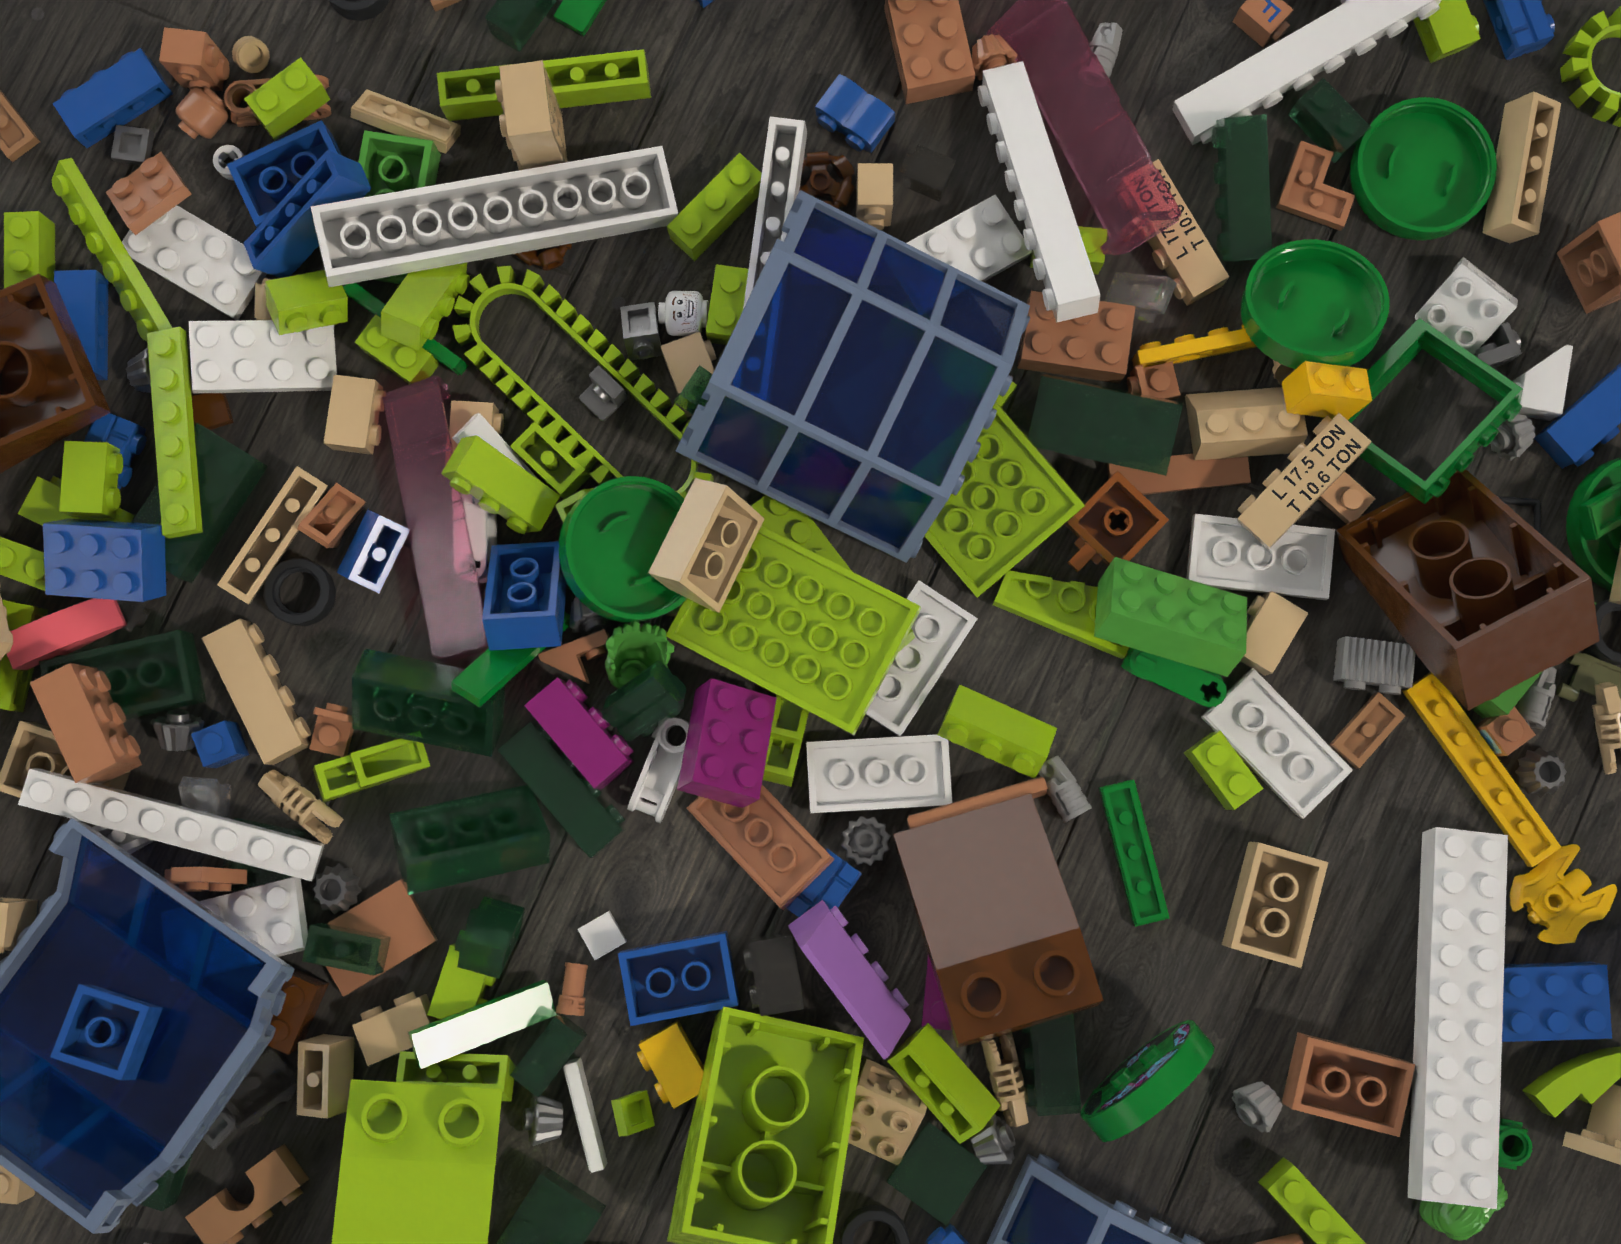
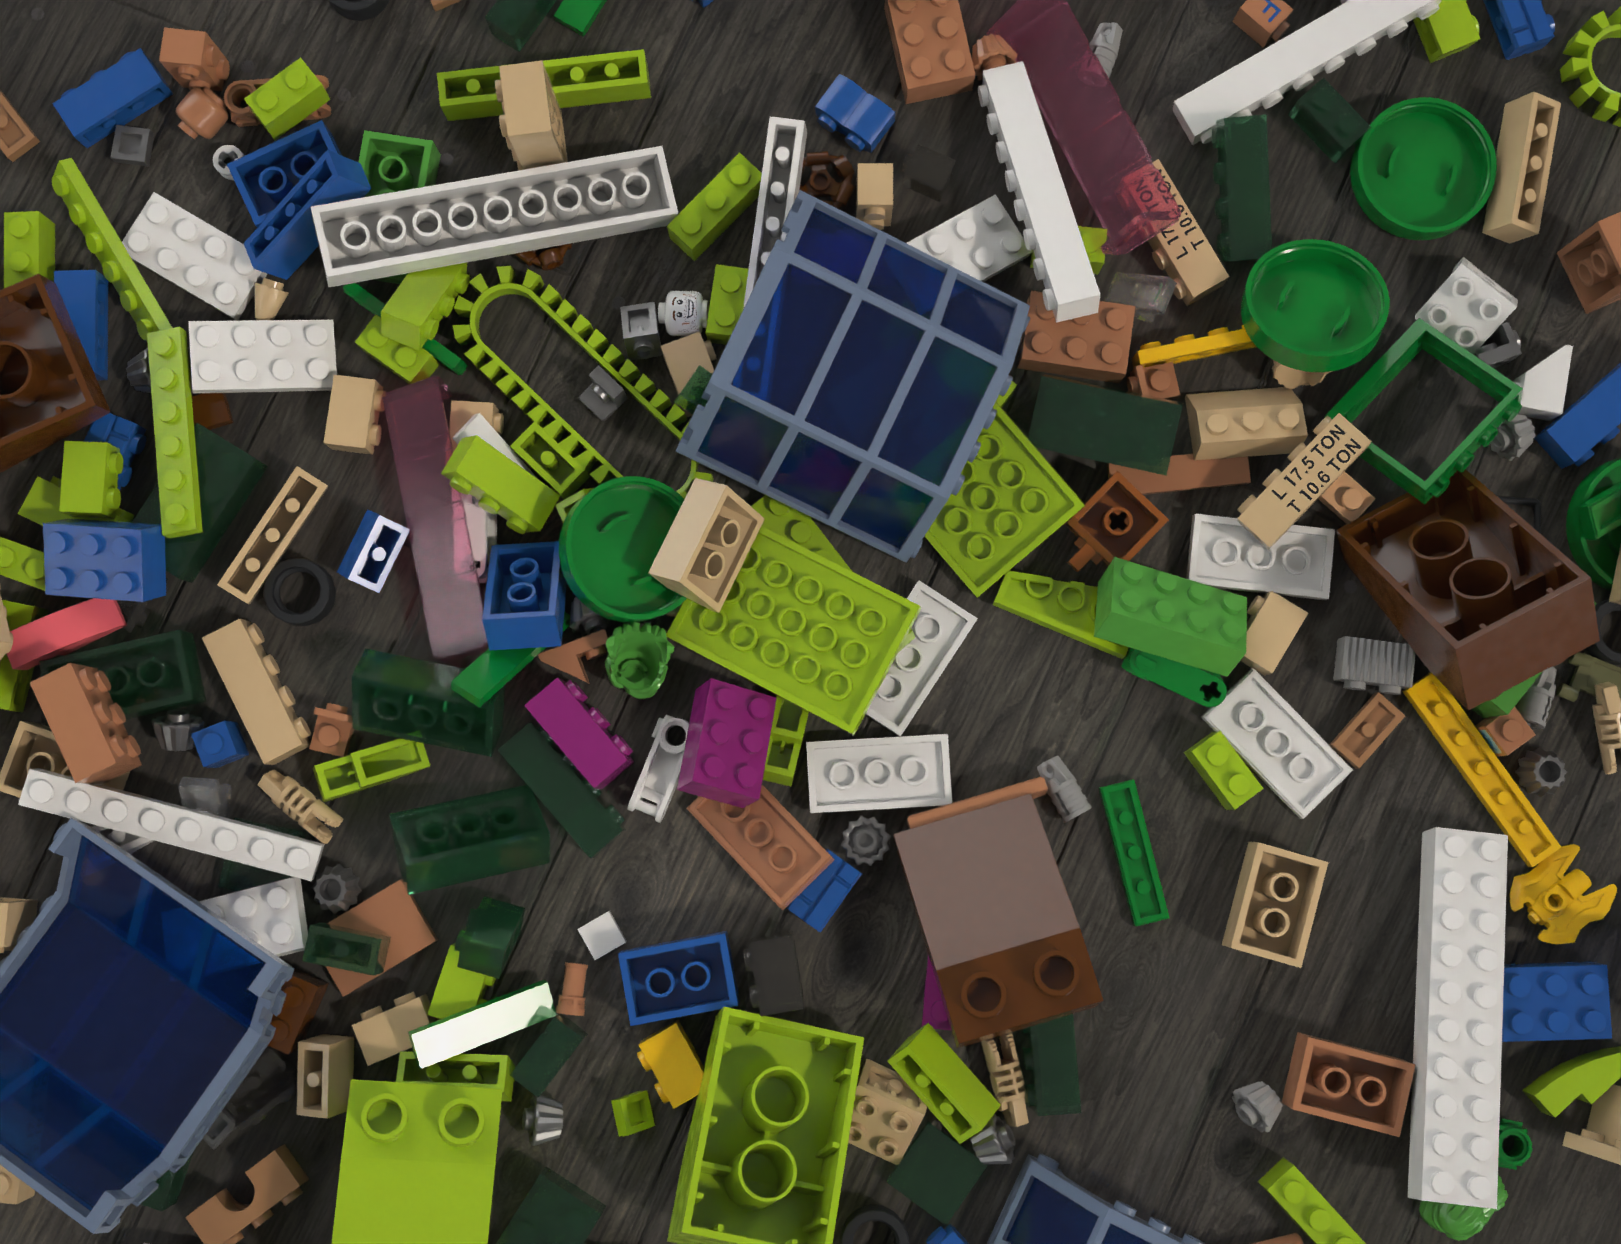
blue brick [50,984,163,1081] -> none
nougat plate [106,152,191,236] -> none
nougat plate [164,867,247,892] -> none
tan tile [232,36,270,73] -> none
lime brick [265,270,348,335] -> none
nougat slope [297,483,366,548] -> none
tan tile [351,89,461,154] -> none
white tile [563,1057,608,1173] -> none
clear green brick [602,660,687,742] -> none
medium lavender slope [788,900,911,1059] -> none
lime brick [937,685,1057,778] -> none
green brick [1080,1020,1215,1142] -> none
nougat plate [1276,141,1355,231] -> none
yellow brick [1282,361,1372,420] -> none

